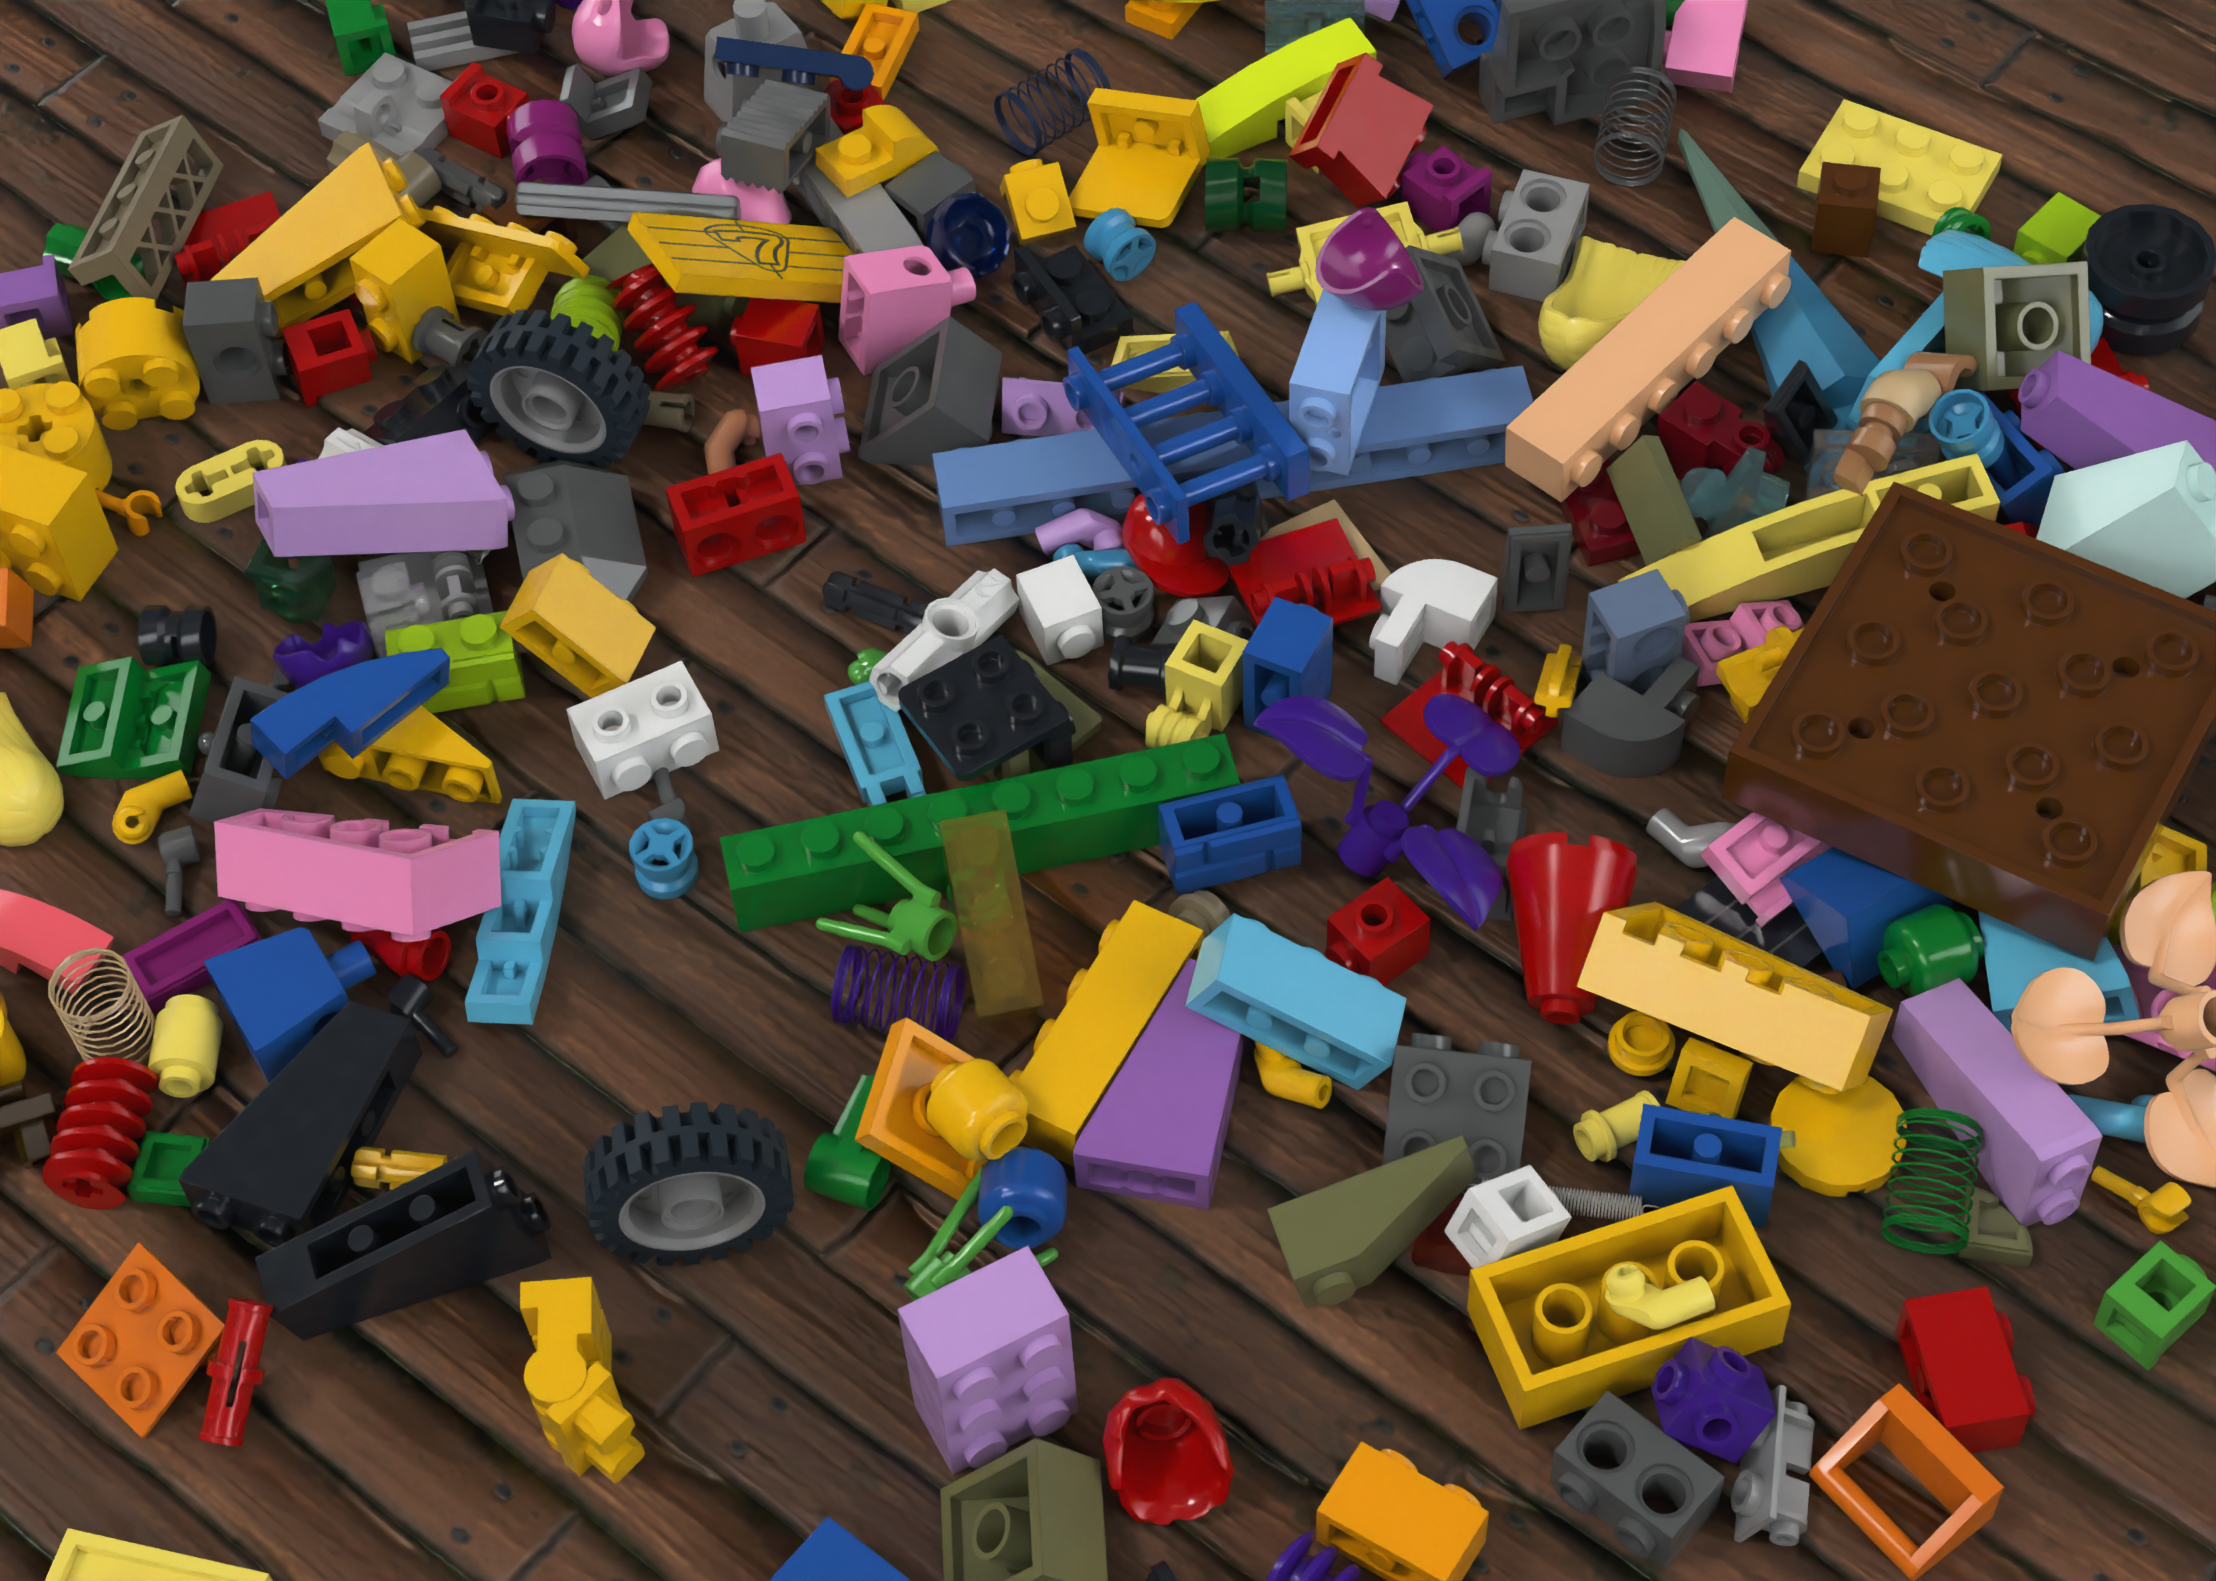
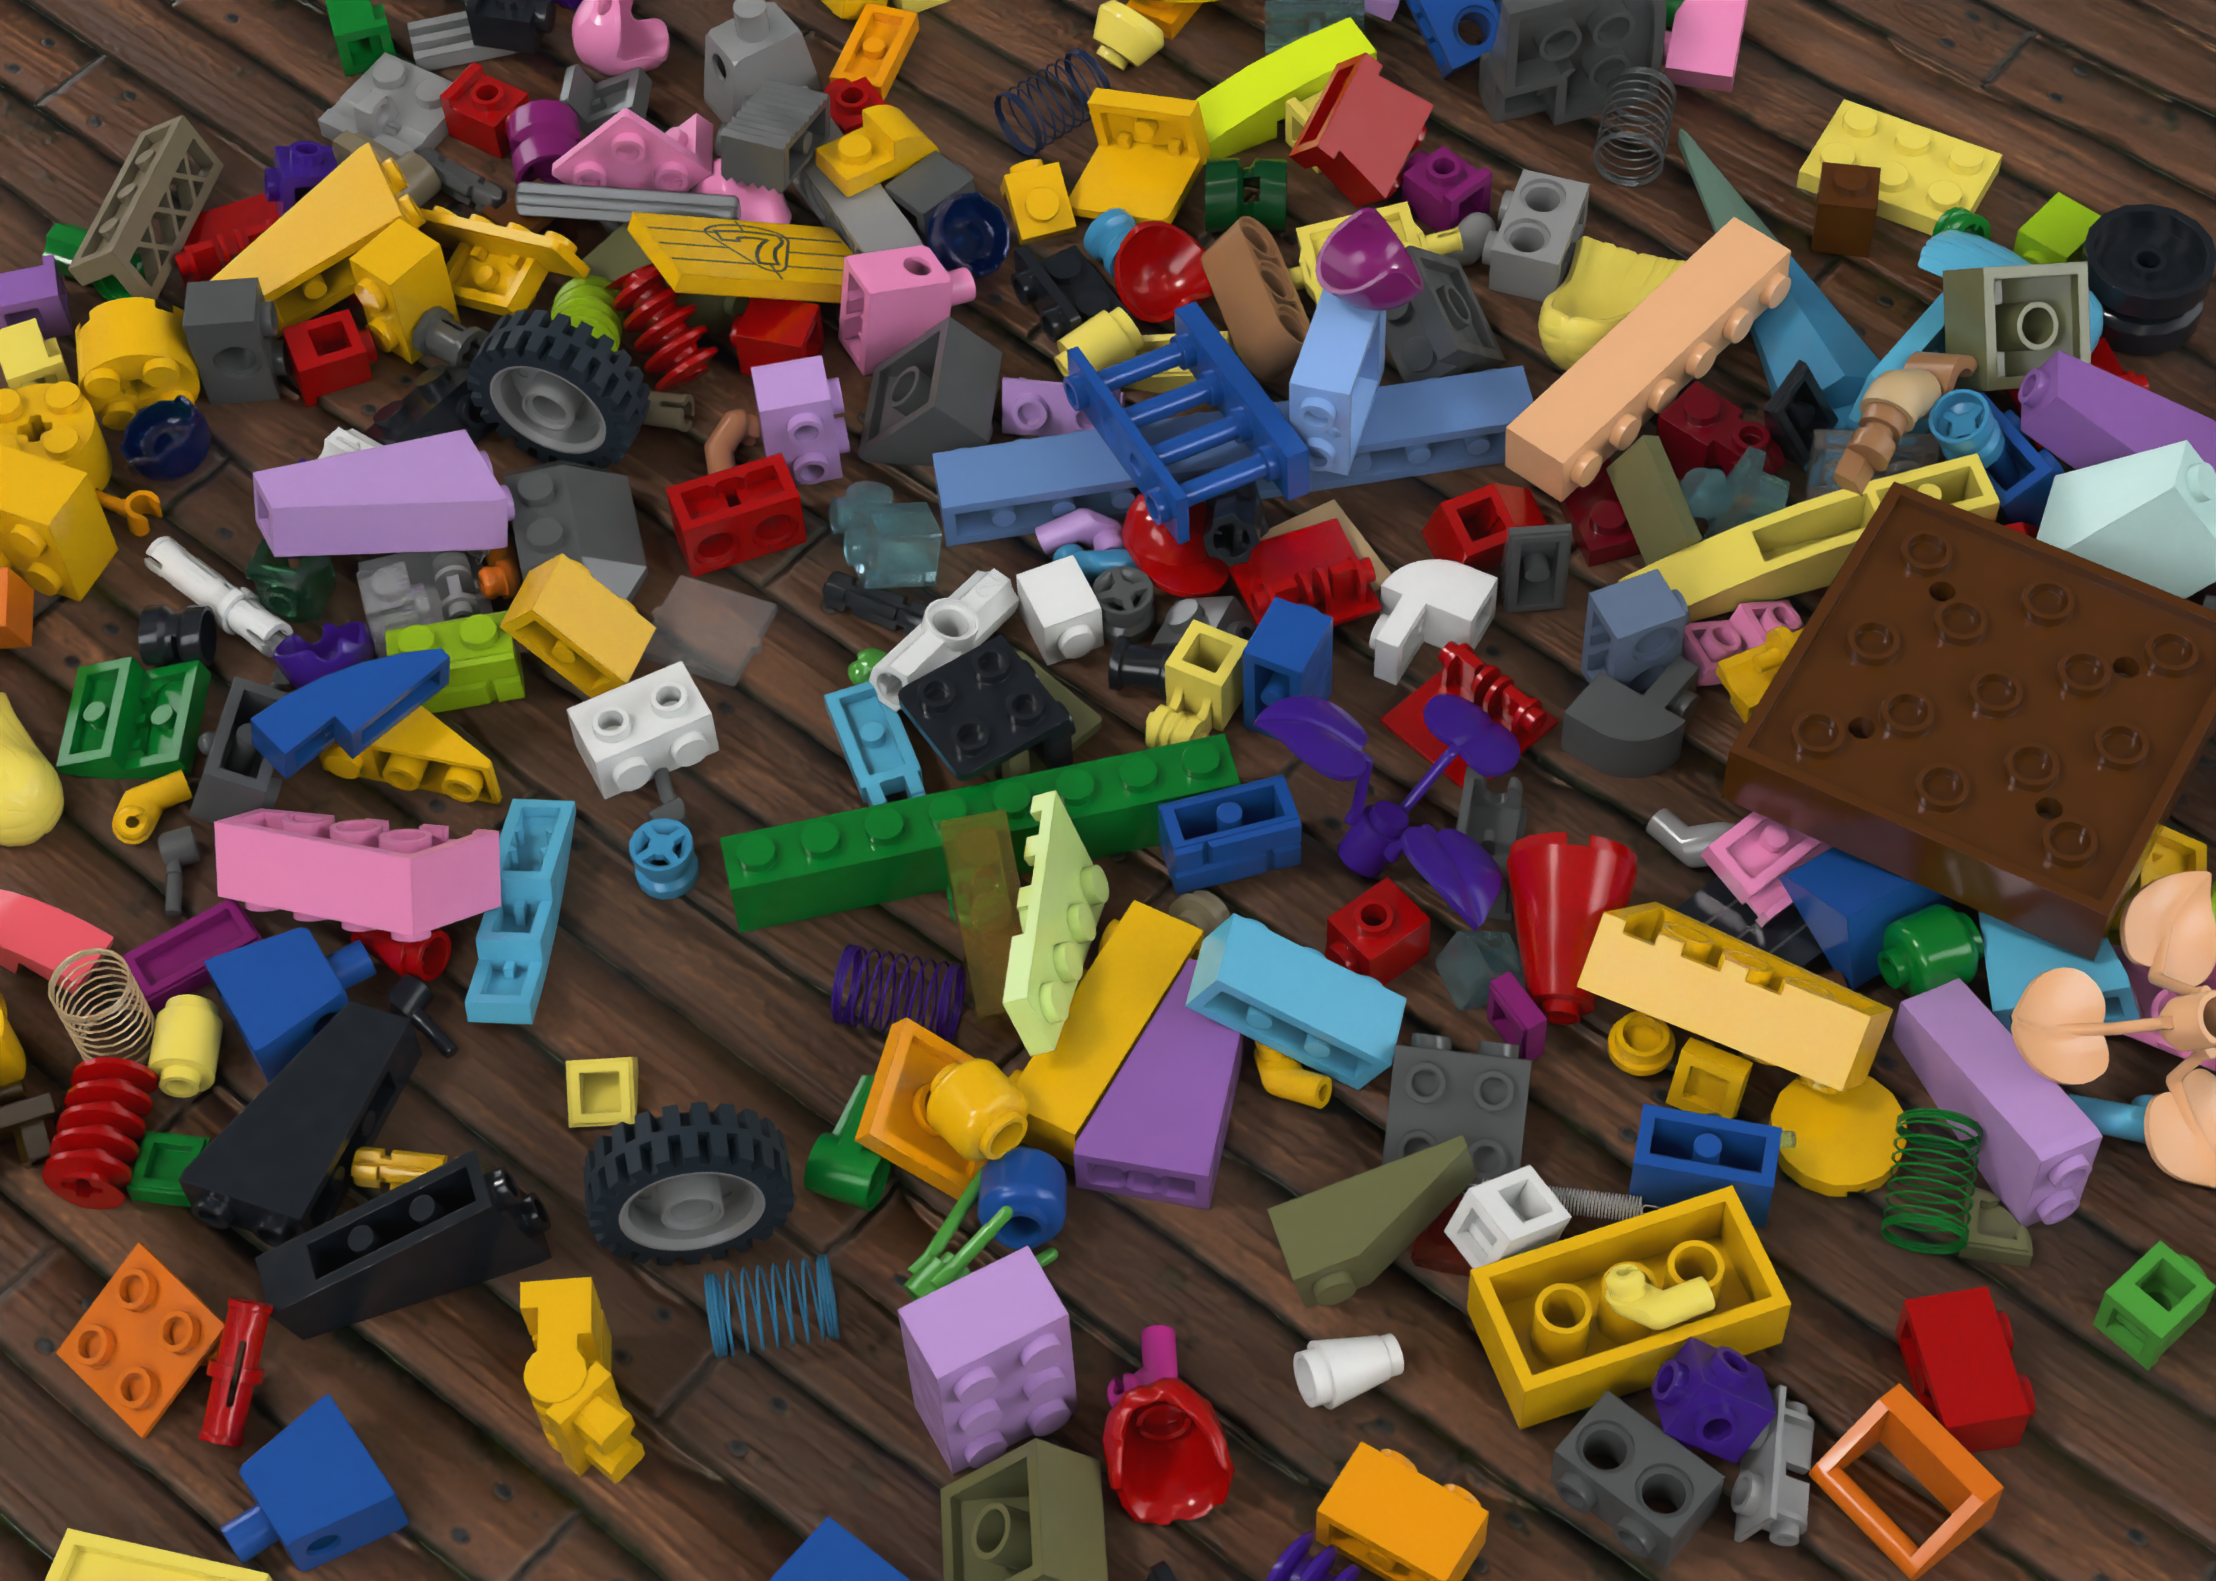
light yellow beam [175,440,287,523] -> none
dark blue plate [714,36,874,92] -> none
bright green plant [816,831,958,961] -> none
yellow axle [1534,644,1583,718] -> none
light yellow pin [1573,1090,1660,1162] -> none
yellow hand [2091,1165,2191,1234] -> none
none -> clear blue hair [119,395,211,482]
none -> white pin [144,536,293,657]
none -> blue torso [219,1393,409,1571]
none -> dark purple brick [264,141,338,217]
none -> orange arm [477,538,524,600]
none -> bright pink bracket [552,108,713,192]
none -> light yellow slope [566,1057,638,1128]
none -> clear piece [641,575,778,687]
none -> dark azure piece [704,1254,840,1359]
none -> clear light blue brick [829,481,942,589]
none -> yellowish green wing [1002,790,1109,1056]
none -> light yellow brick [1054,307,1145,377]
none -> light yellow cone [1093,0,1164,71]
none -> dark pink arm [1106,1325,1178,1408]
none -> red helmet [1114,221,1214,323]
none -> medium nougat beam [1201,216,1310,382]
none -> white cone [1293,1333,1404,1410]
none -> red slope [1421,483,1548,572]
none -> clear light blue slope [1435,931,1526,1010]
none -> magenta tile [1486,971,1547,1060]

